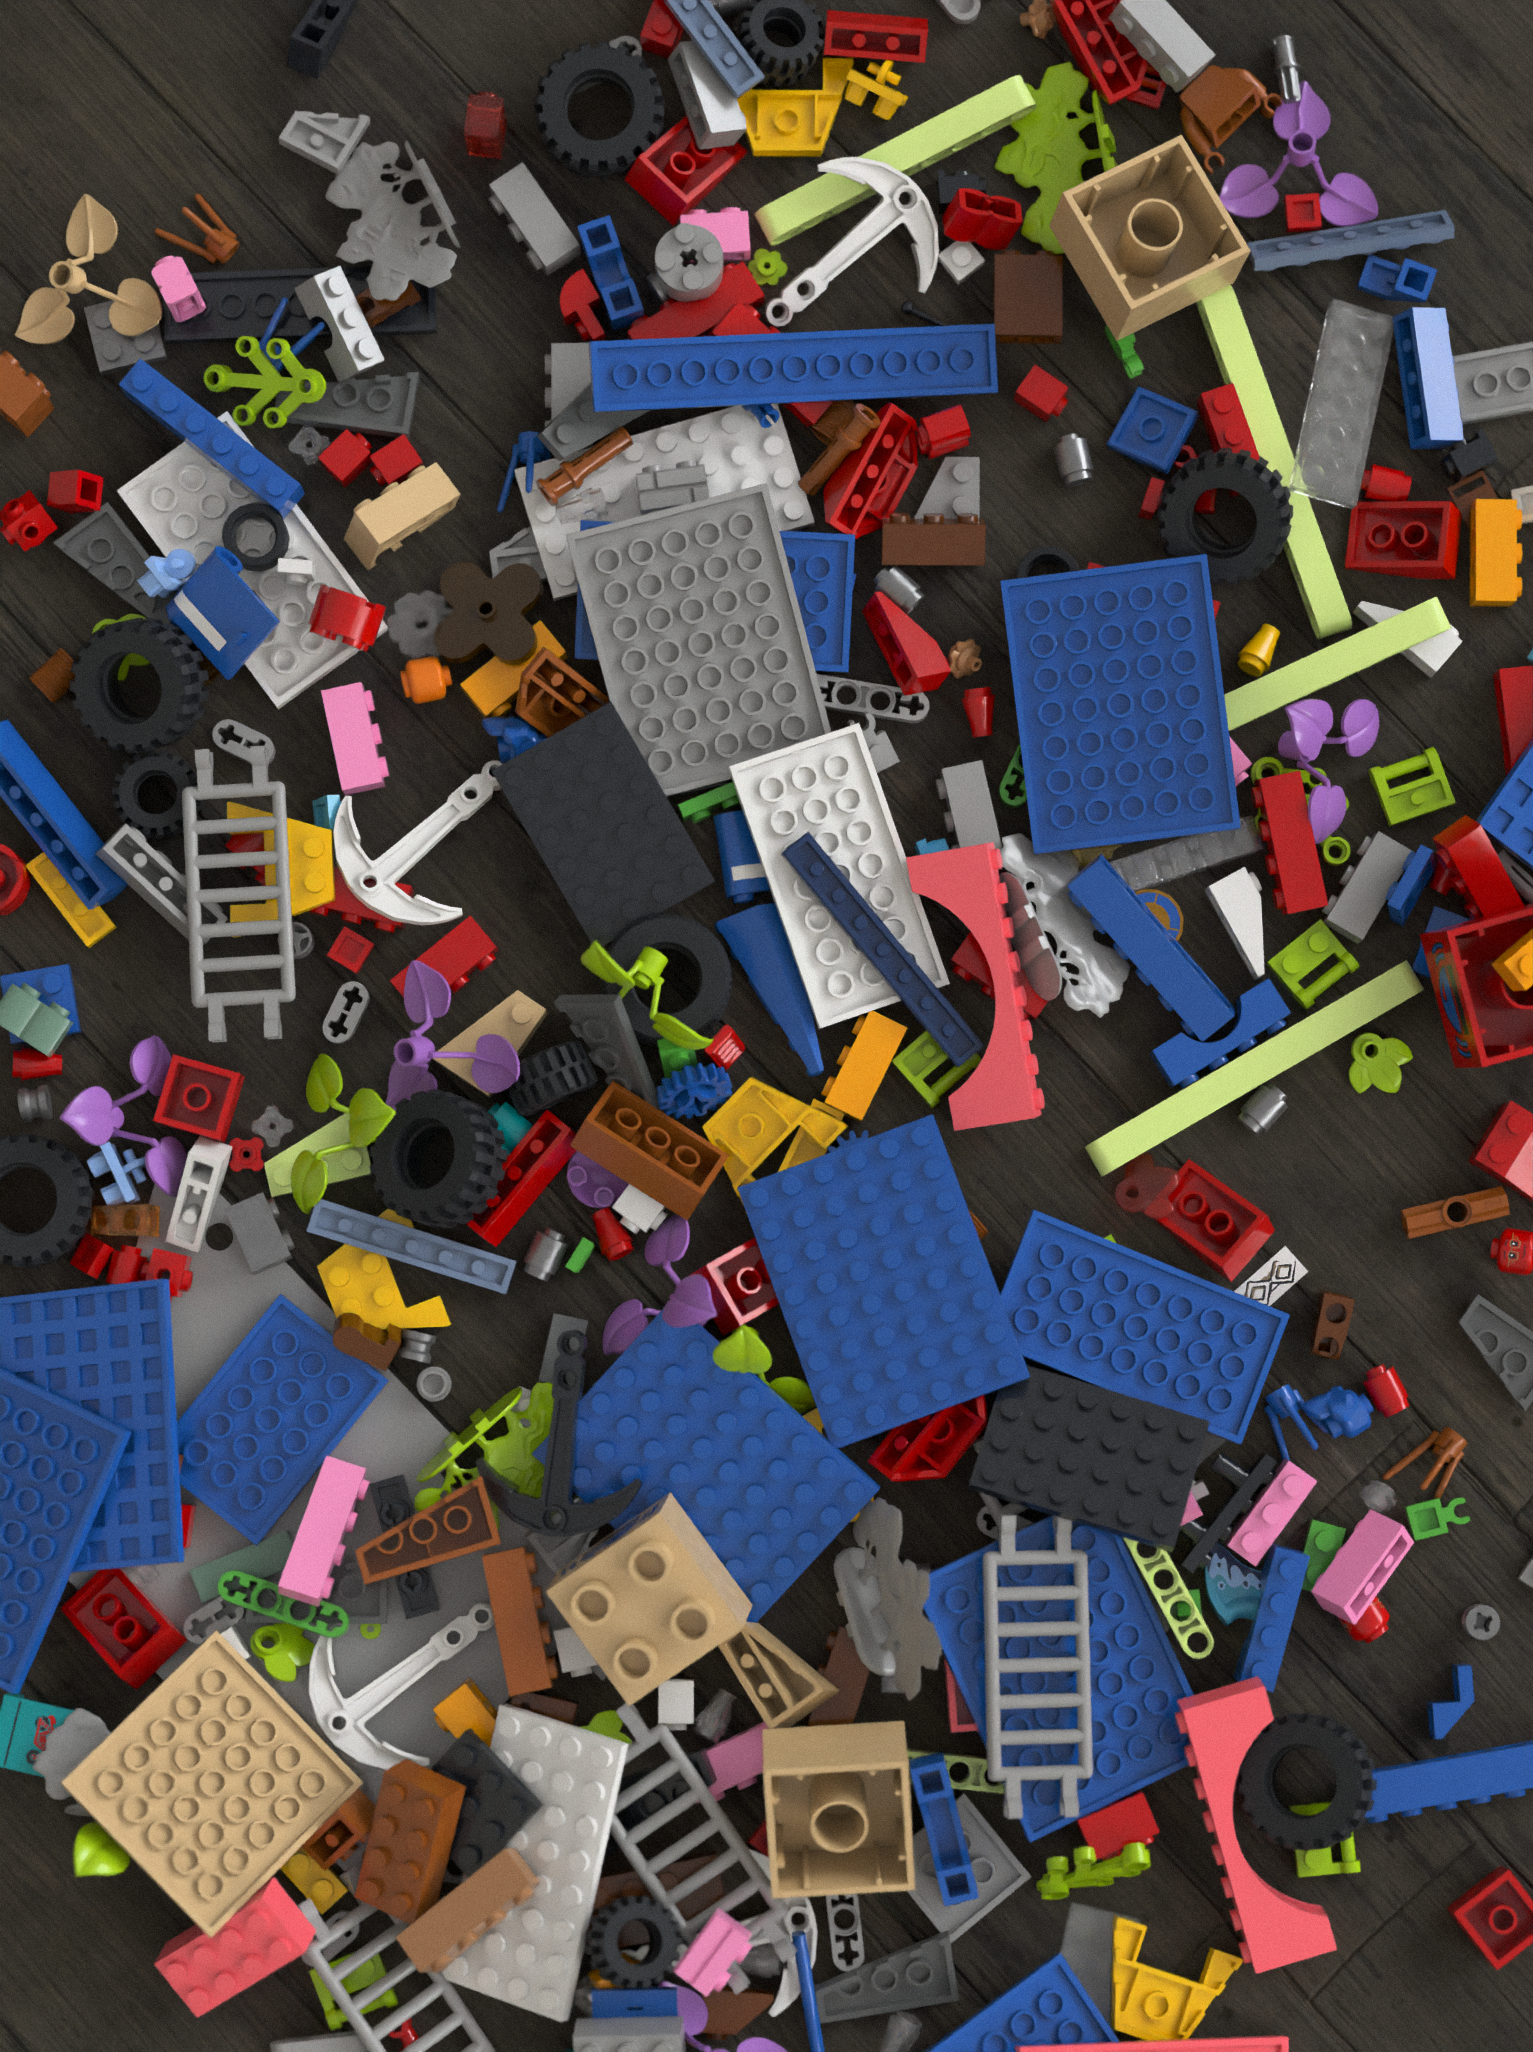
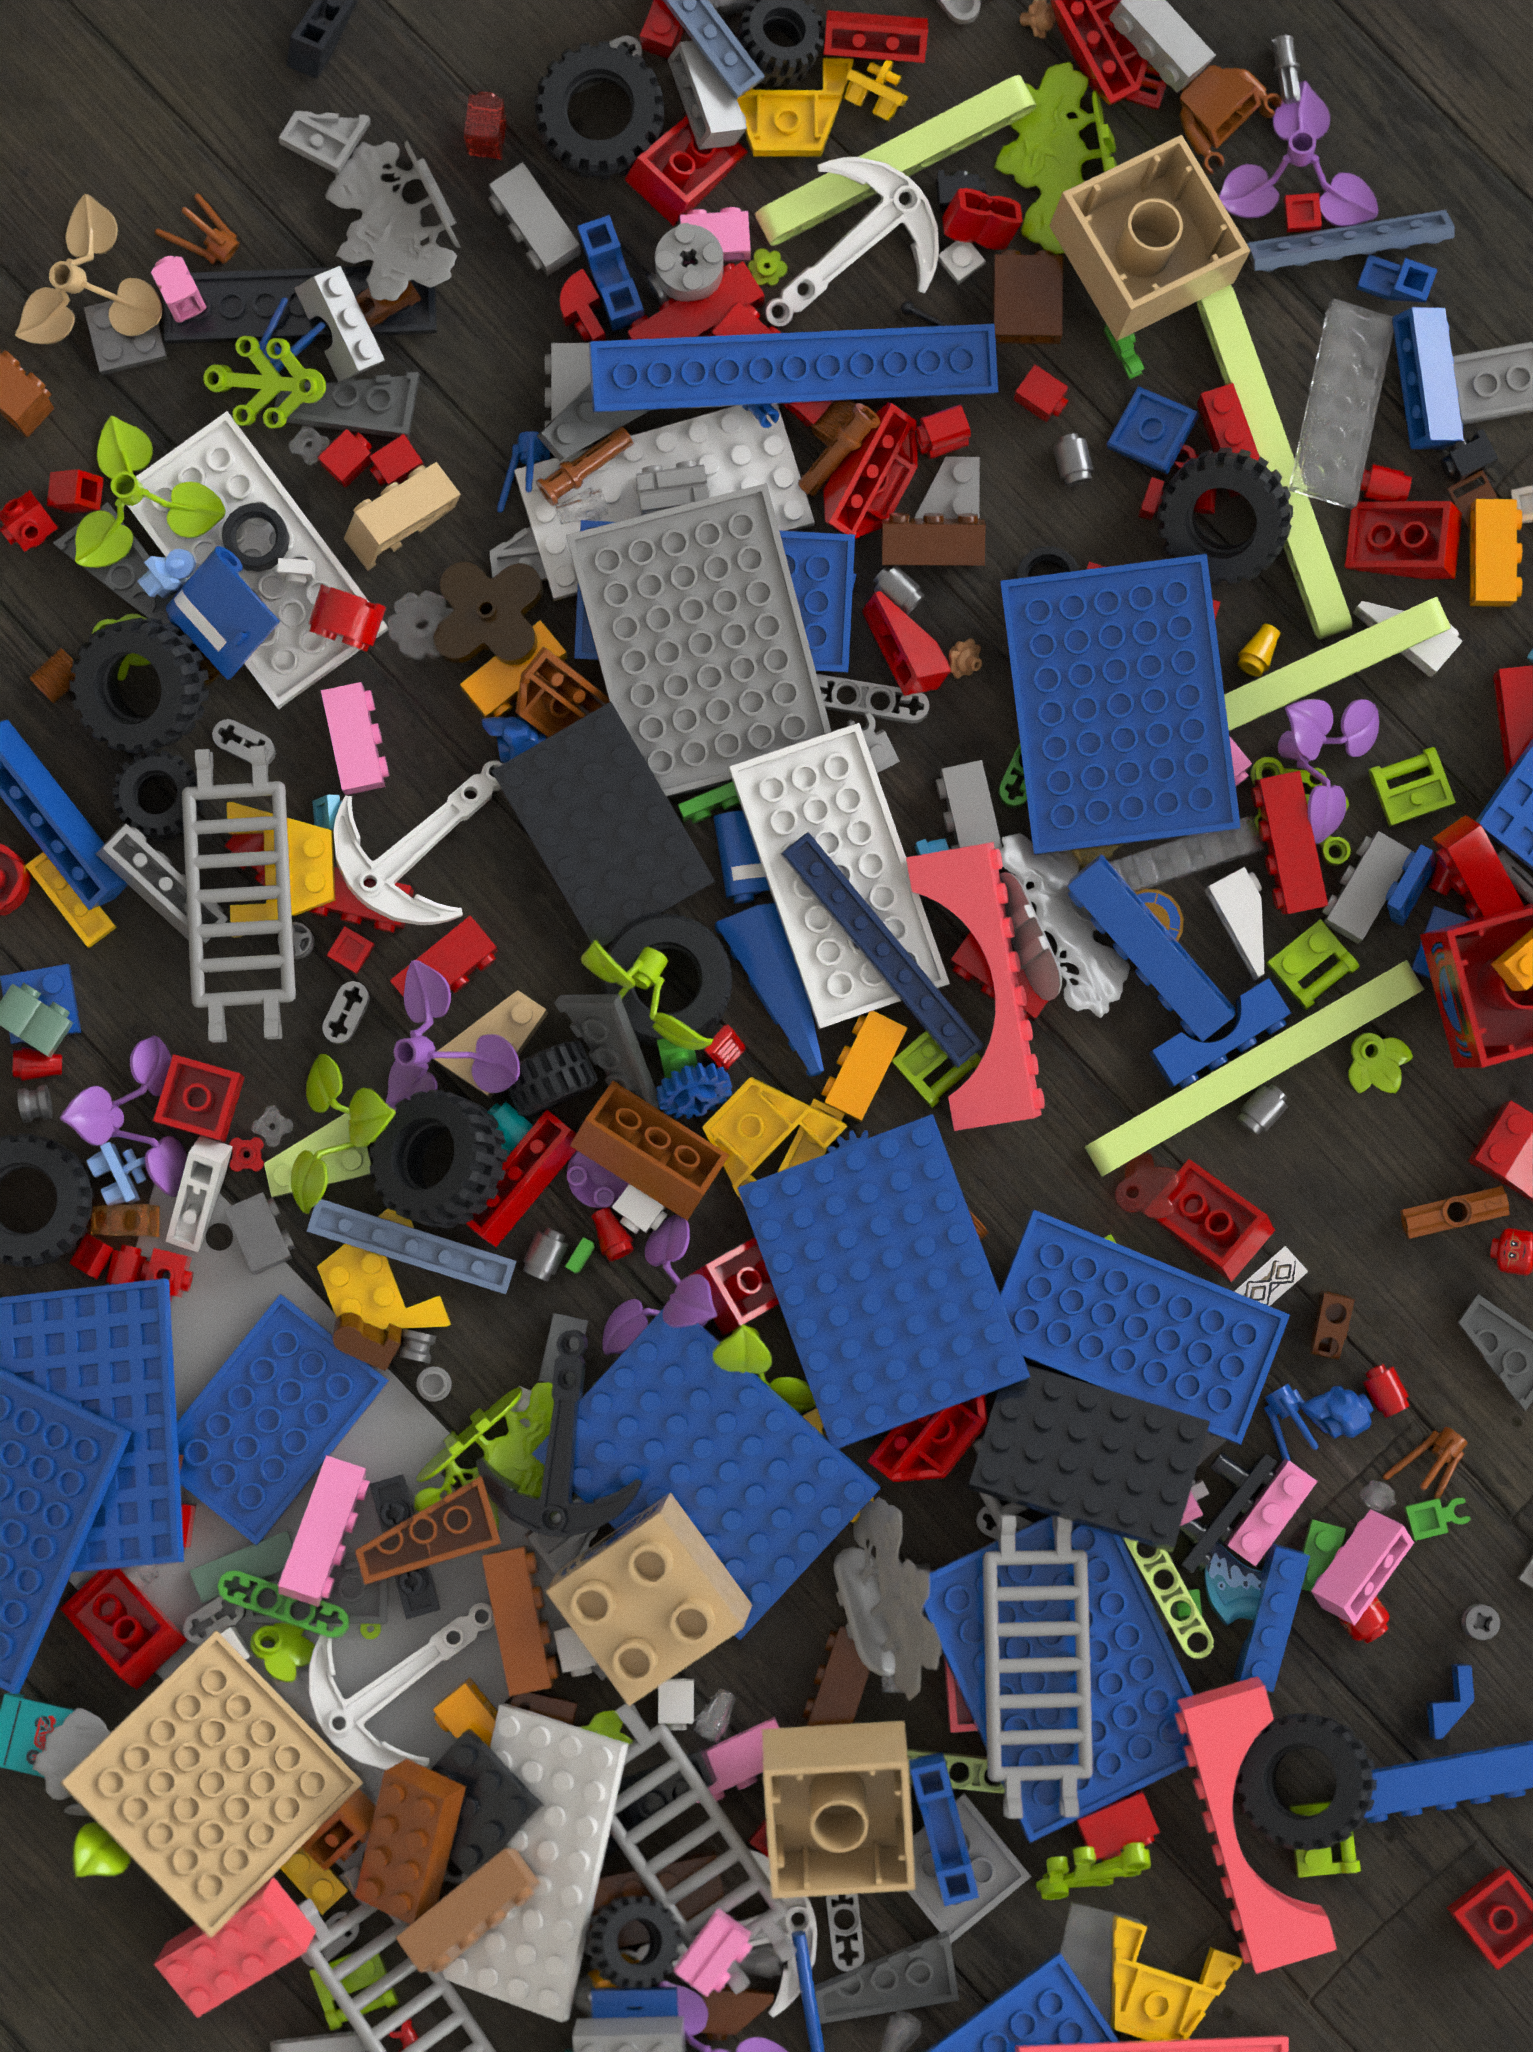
blue brick [119,358,305,520] -> none
orange head [400,656,452,704] -> none
tan wedge [718,1622,840,1729] -> none
red cone [961,687,995,737] -> none
none -> lime plant [75,416,226,568]

